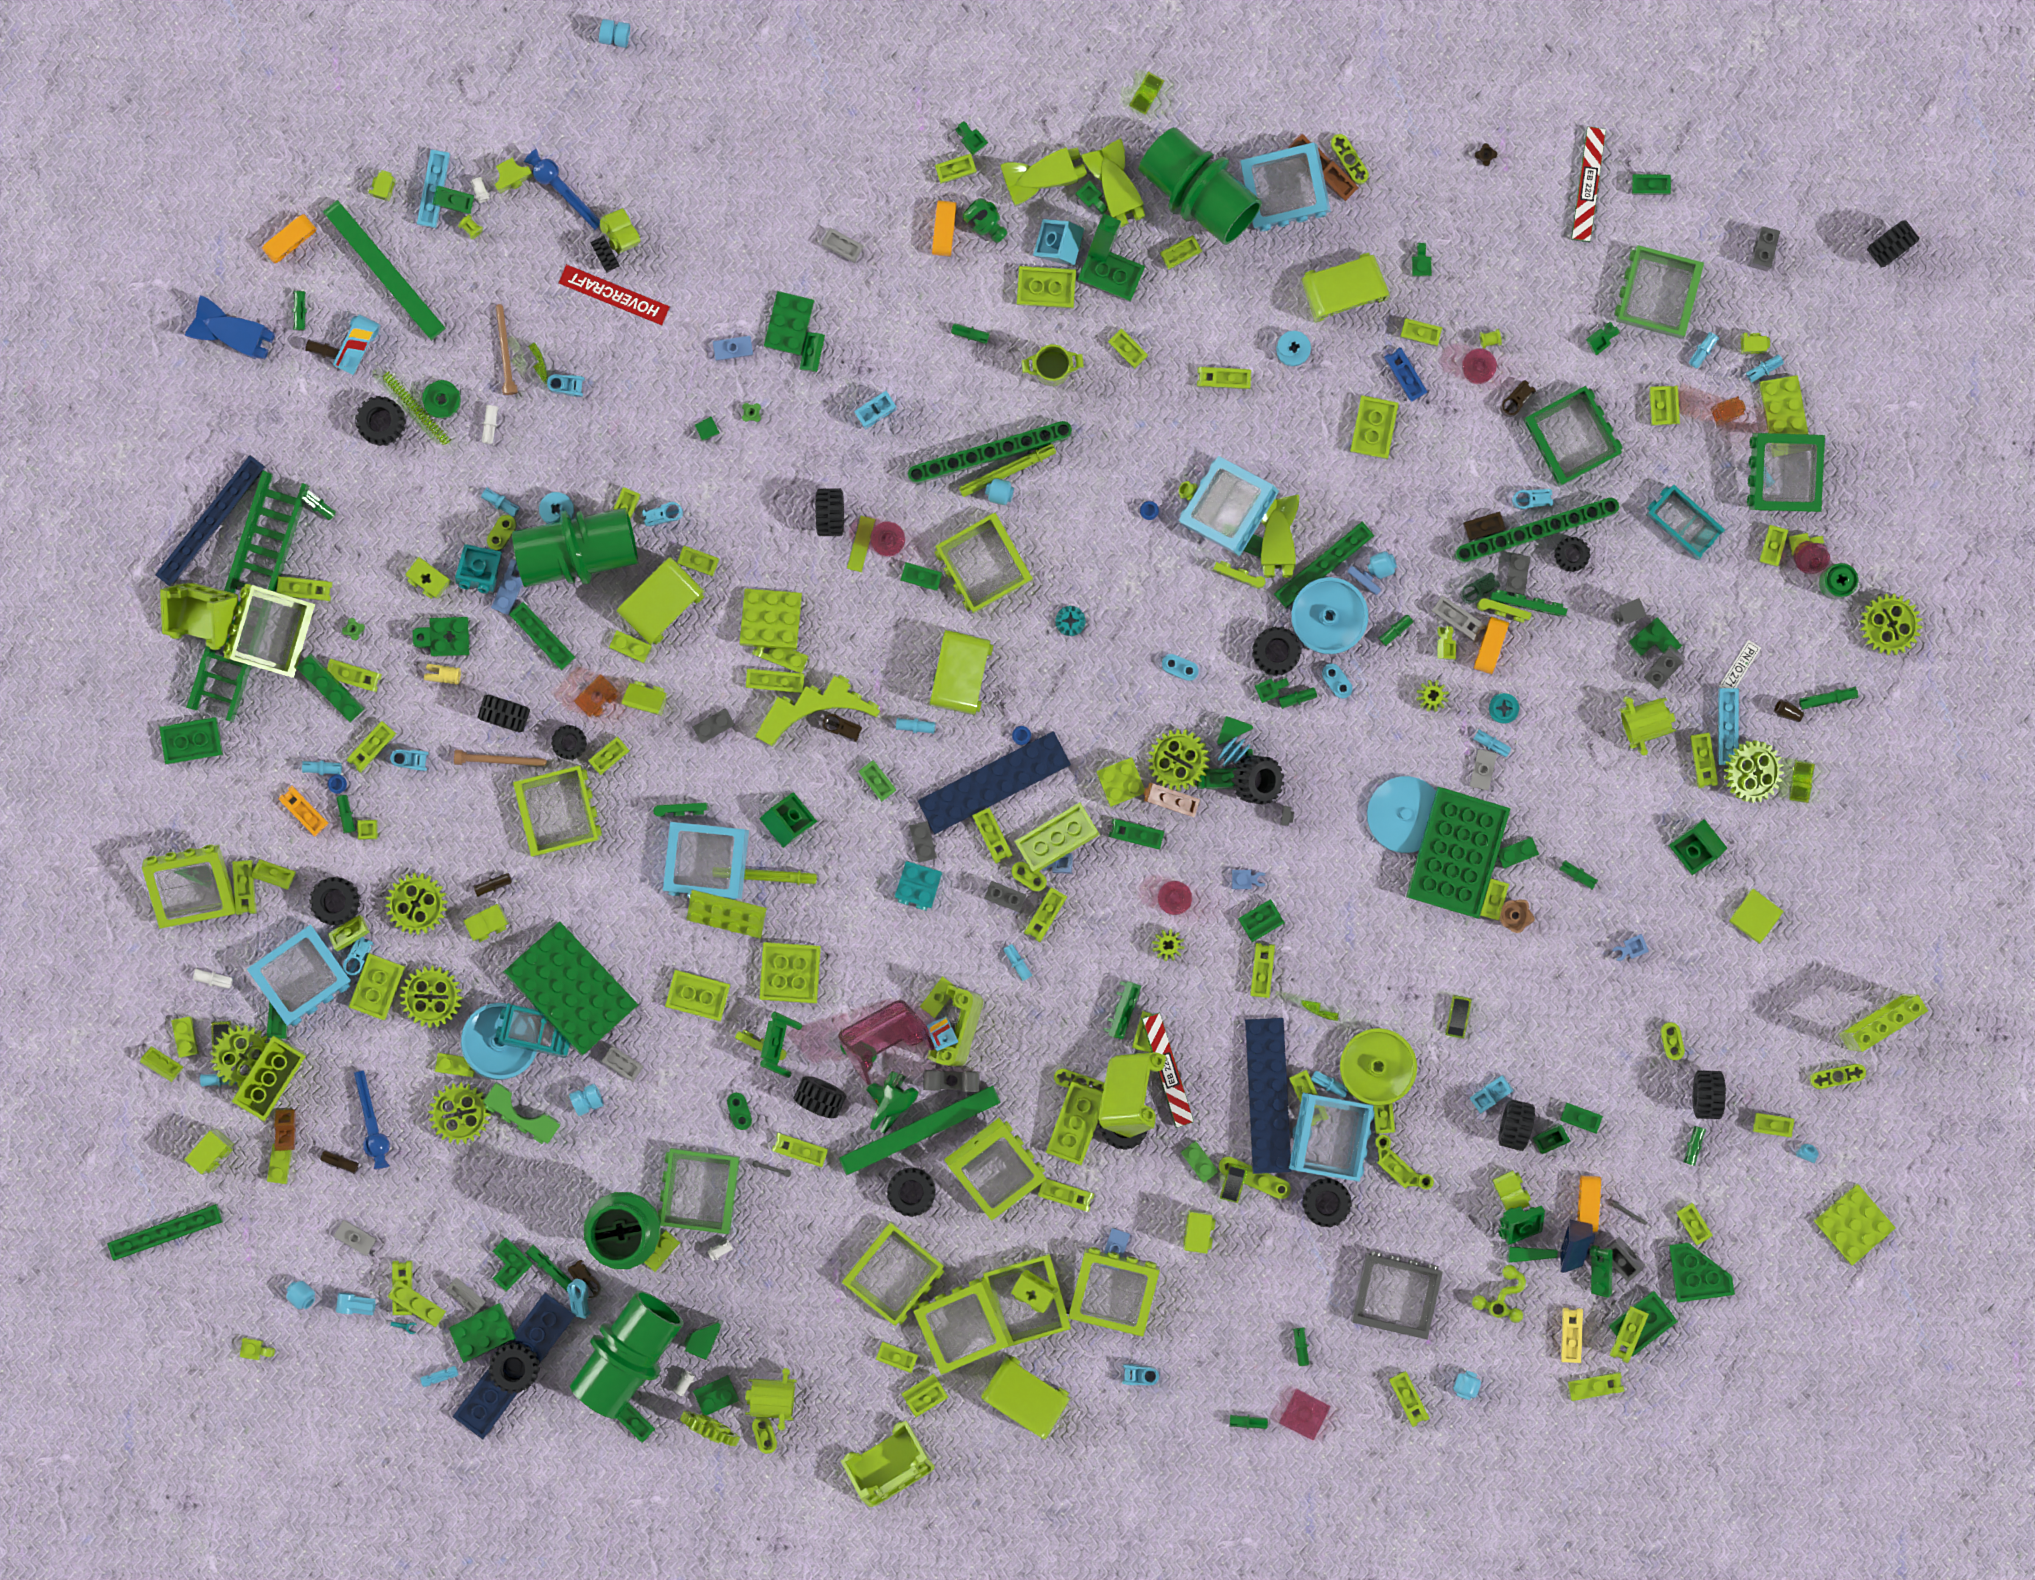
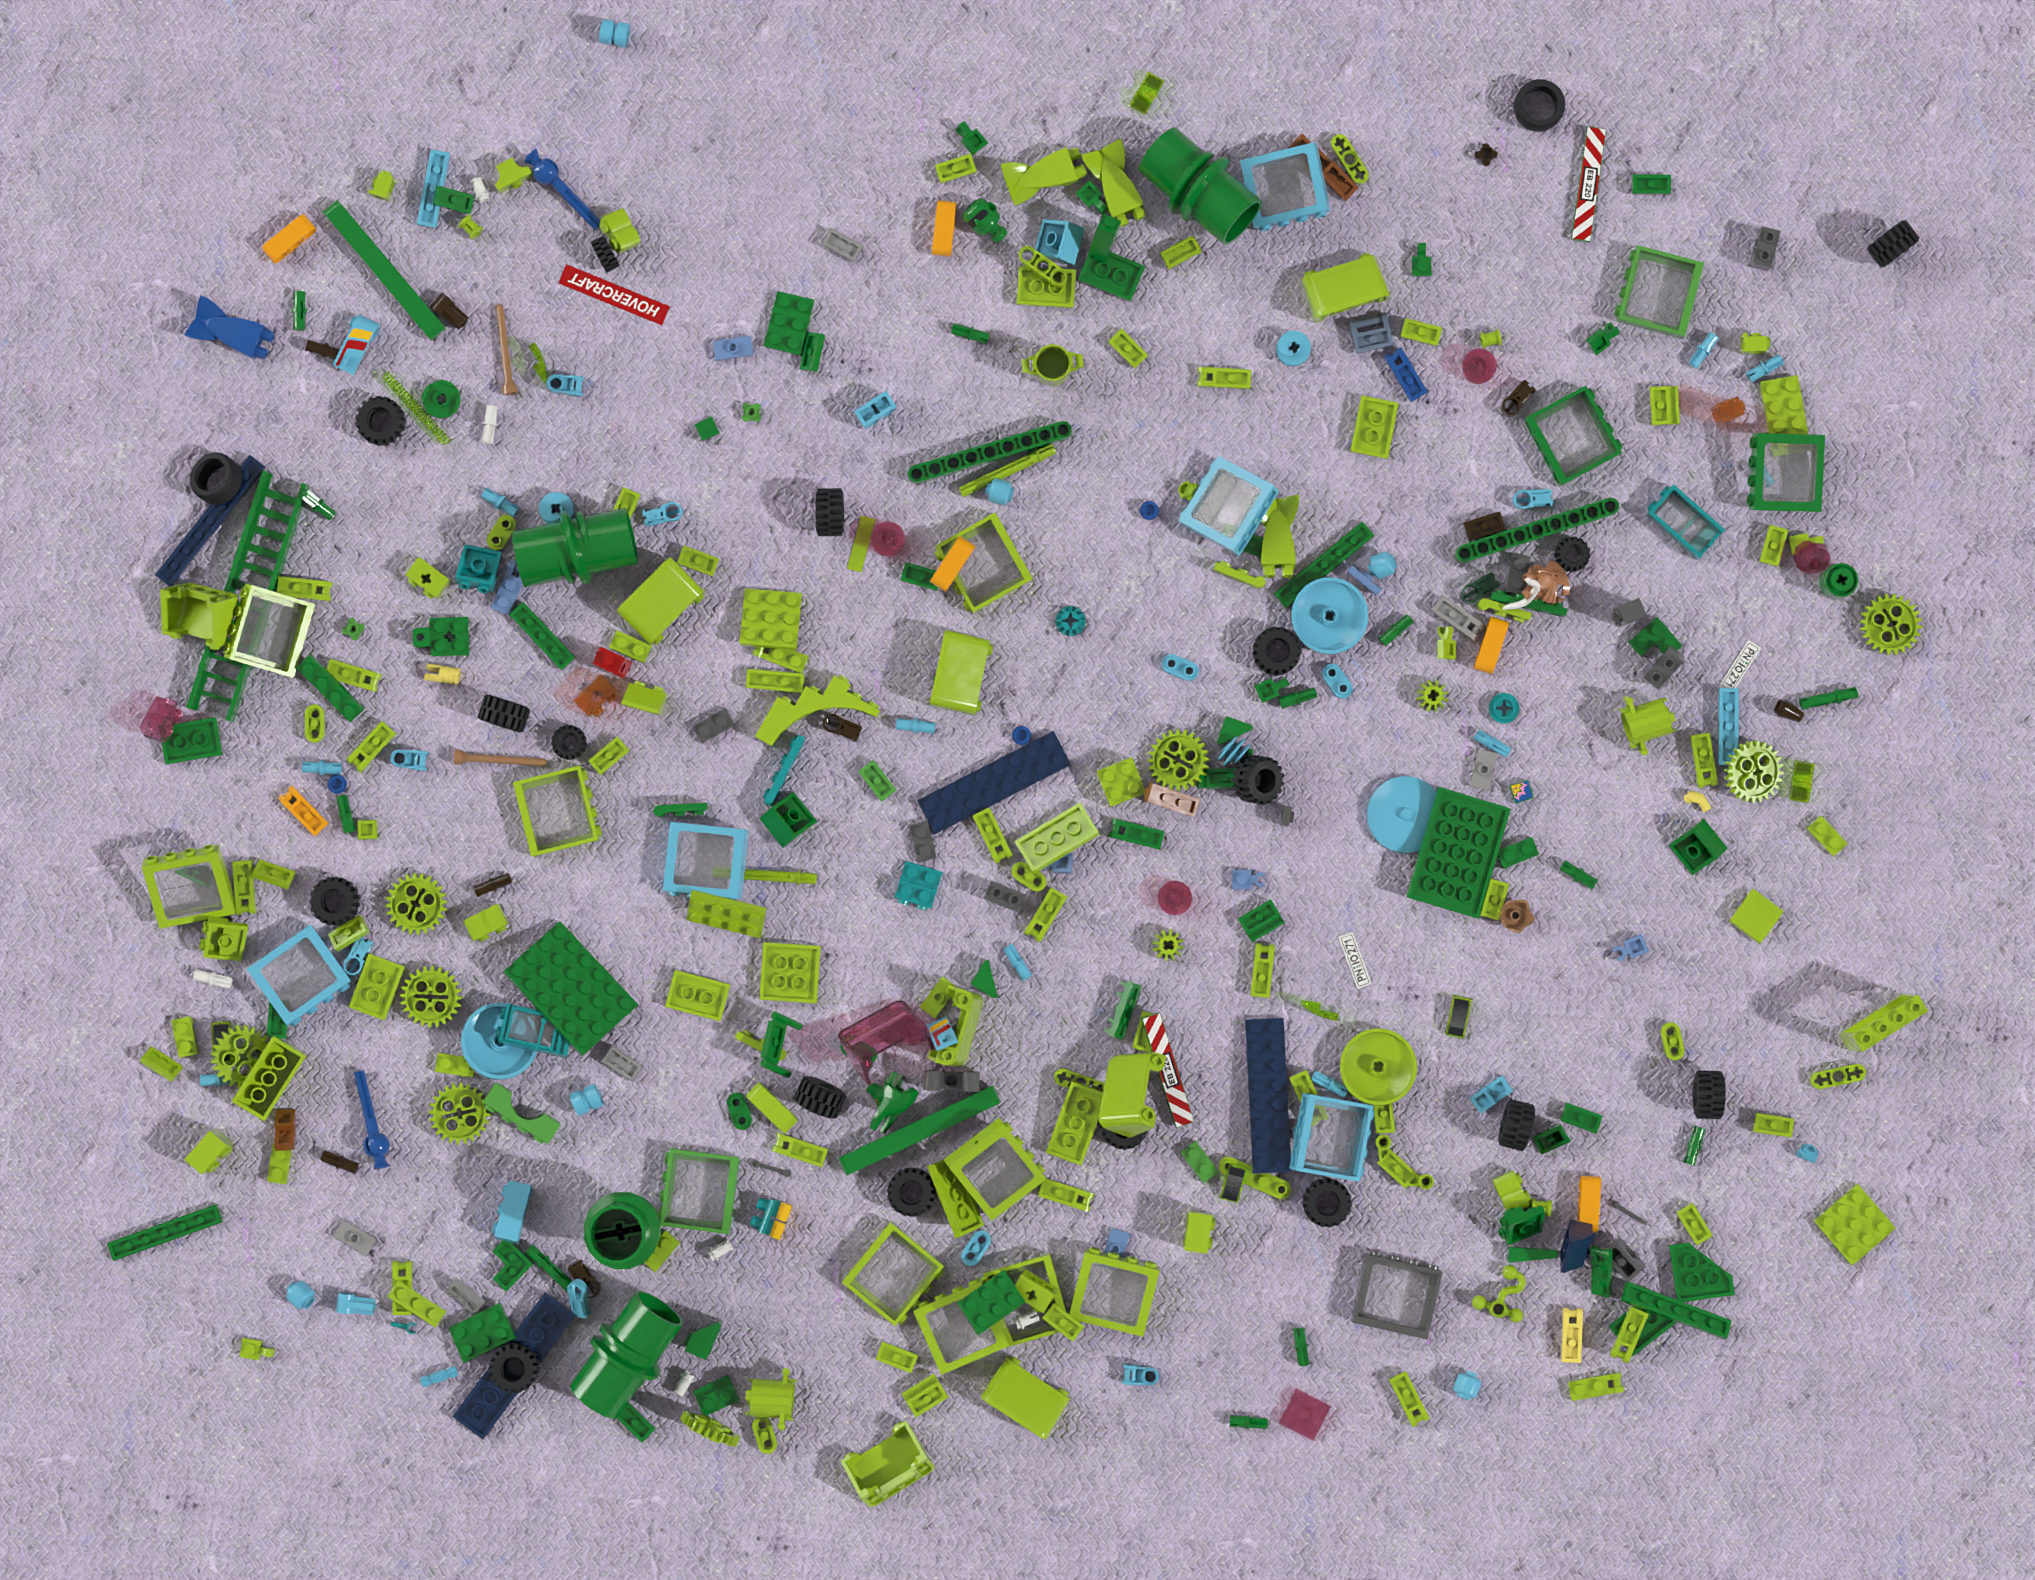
none -> clear pink brick [140,696,182,743]
none -> black tyre [190,452,243,505]
none -> lime plate [199,916,248,961]
none -> lime plate [305,704,325,743]
none -> dark brown piece [430,292,469,330]
none -> medium azure brick [492,1180,533,1244]
none -> red torso [591,646,632,679]
none -> lime beam [745,1082,799,1134]
none -> teal hips [750,1198,793,1241]
none -> teal plate [763,734,806,807]
none -> lime plate [927,1158,984,1238]
none -> light orange beam [930,536,976,592]
none -> green plate [956,1270,1025,1335]
none -> medium azure plate [961,1230,991,1266]
none -> green slope [971,960,998,998]
none -> white pin [1013,1310,1039,1330]
none -> lime beam [1019,246,1067,288]
none -> lime plate [1042,1303,1085,1342]
none -> white sticker [1338,932,1372,989]
none -> sand blue plate [1348,312,1394,354]
none -> nougat helmet [1503,560,1570,610]
none -> tile [1509,780,1534,804]
none -> black tyre [1514,79,1565,132]
none -> lime bush [1530,1198,1552,1217]
none -> green plate [1621,1282,1732,1340]
none -> light yellow arm [1684,791,1712,813]
none -> lime plate [1806,816,1848,857]

